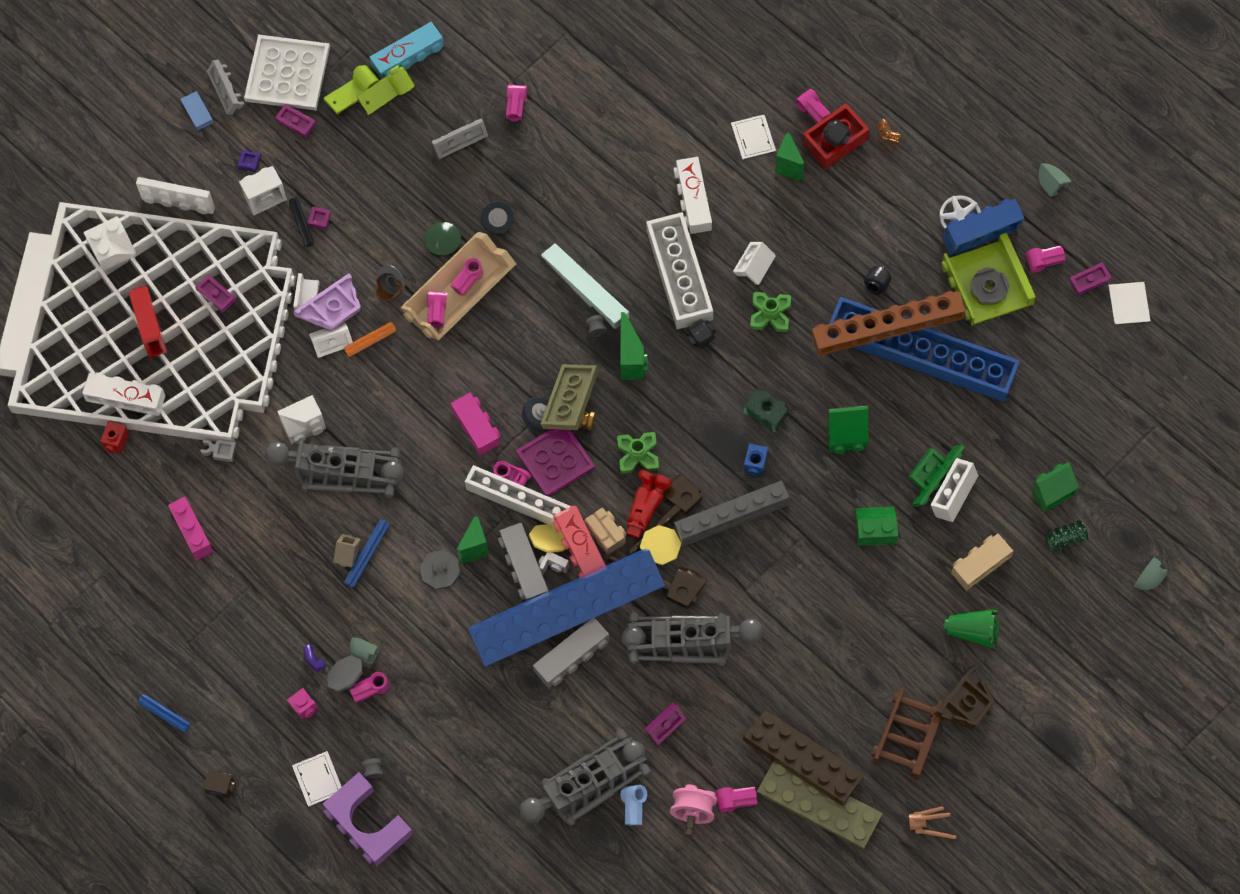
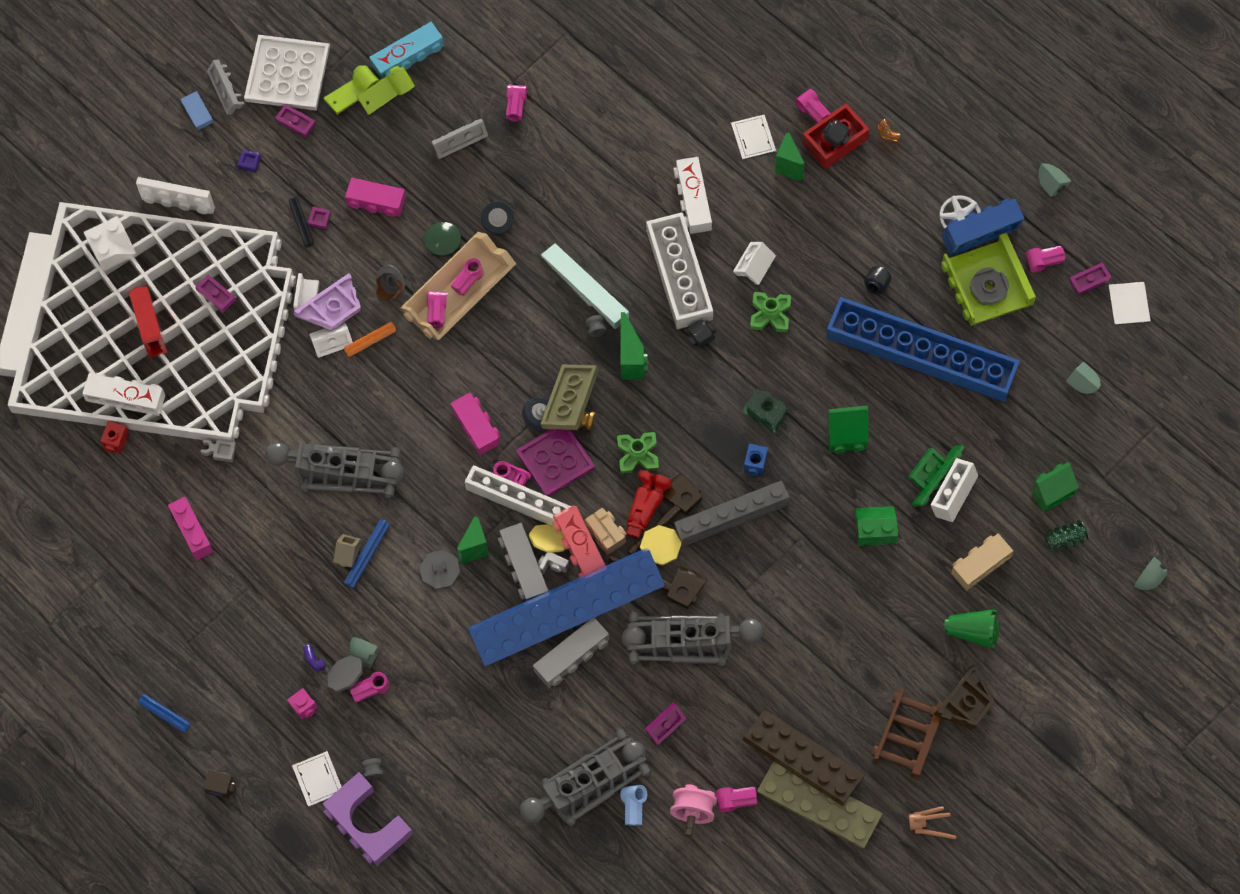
white slope [239,166,287,216] -> none
white slope [277,396,326,445] -> none
dark orange brick [811,291,966,356] -> none
none -> dark pink brick [345,177,406,217]
none -> sand green brick [1066,362,1101,394]

